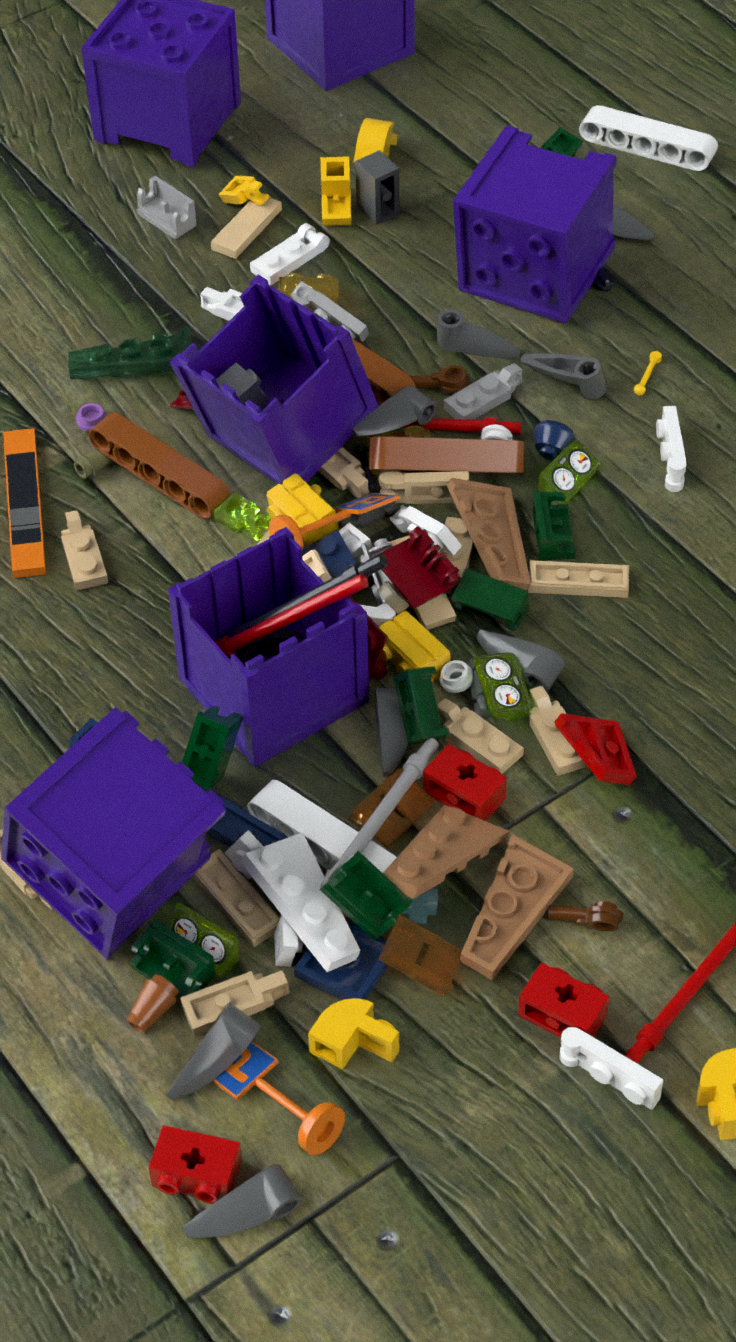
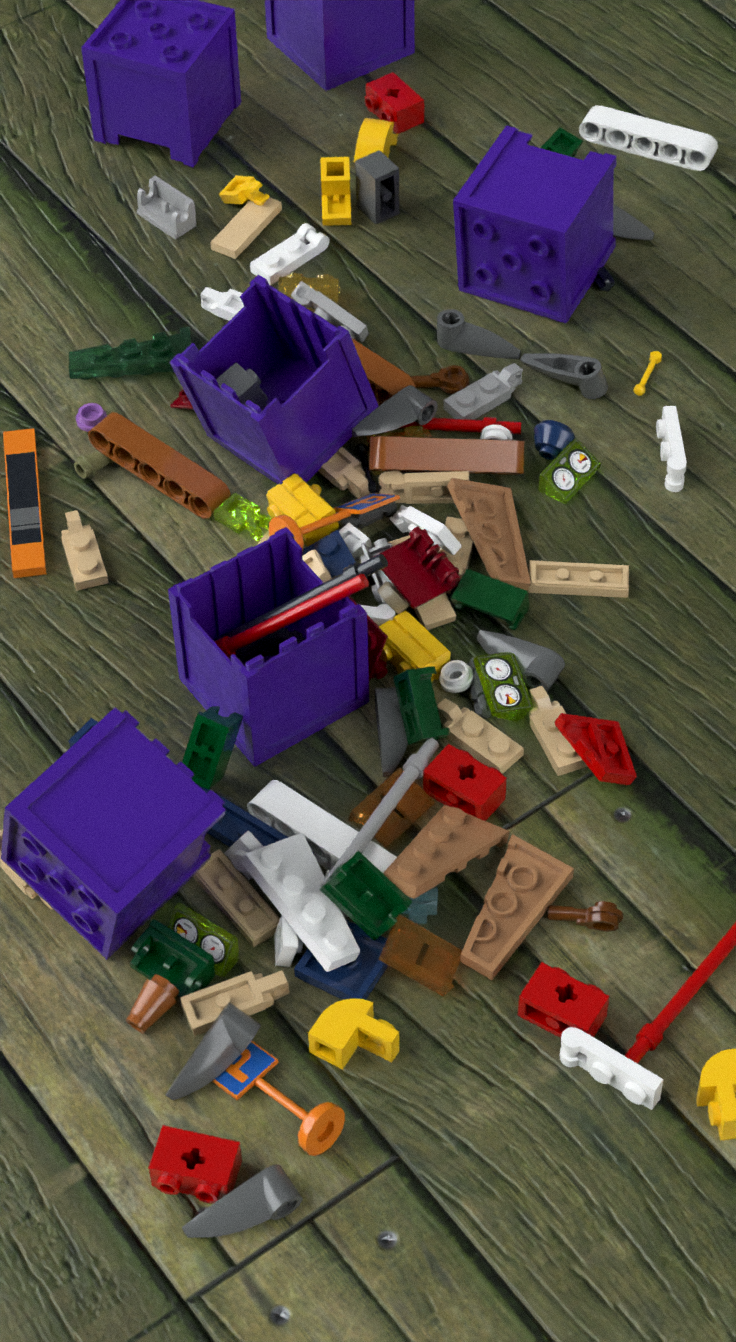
dark green hinge [532,490,576,561] -> none
none -> red brick [364,72,424,134]

